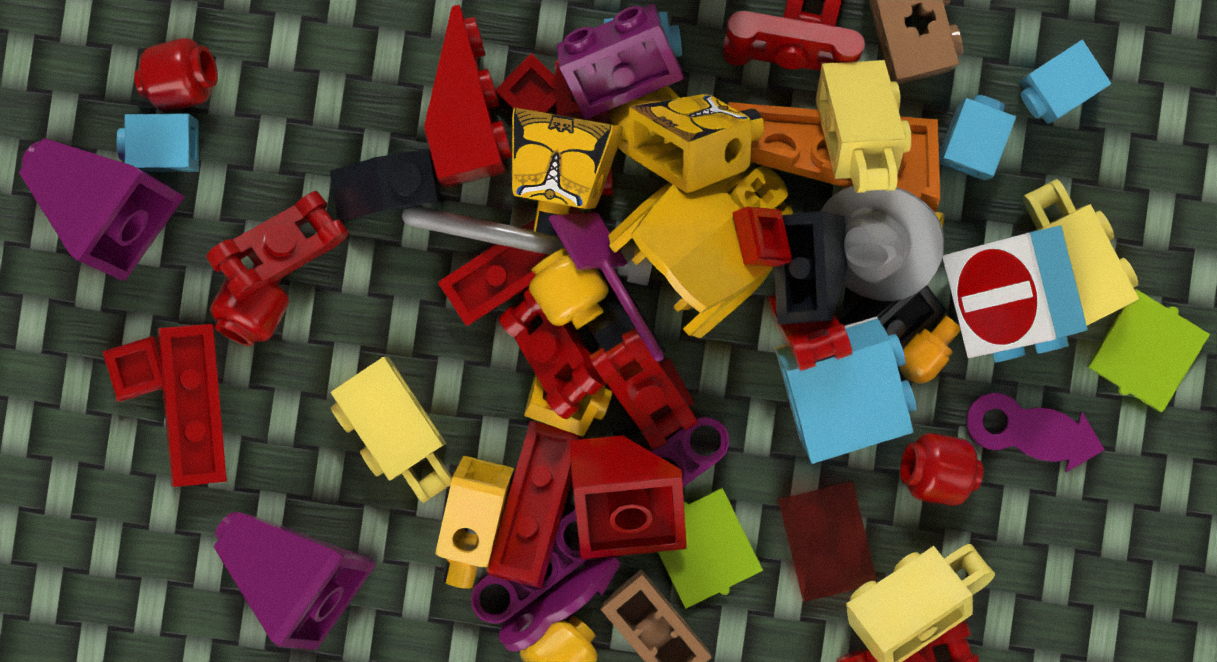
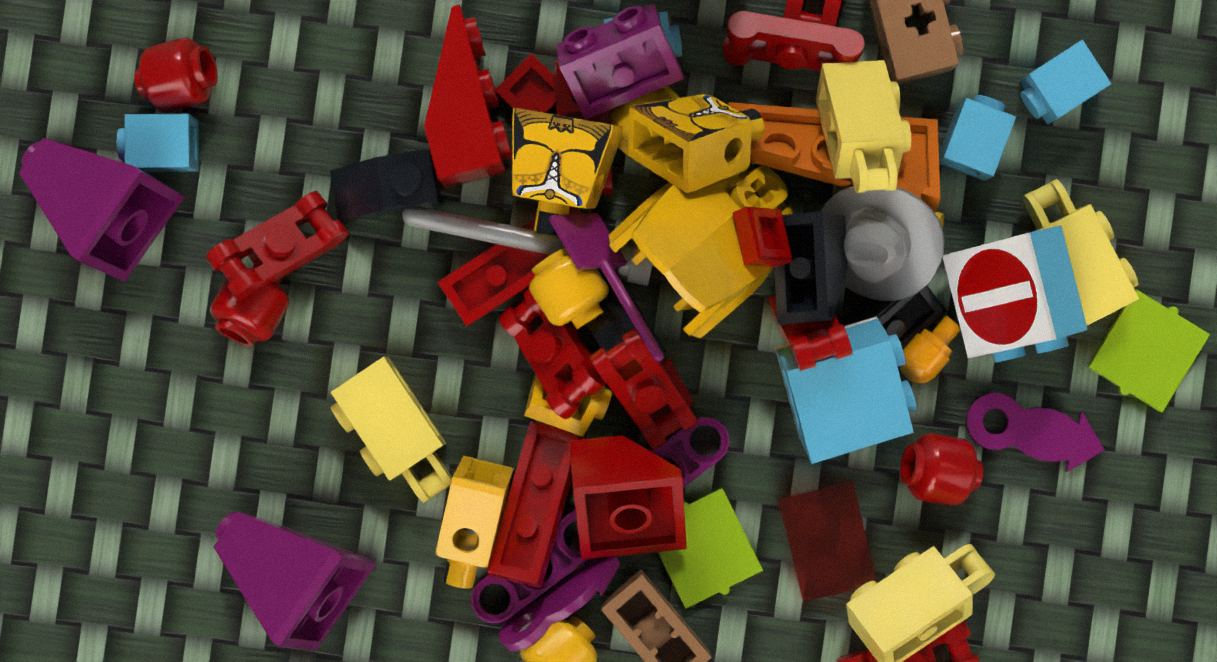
red tile [102,336,163,402] -> none
red plate [157,324,227,487] -> none

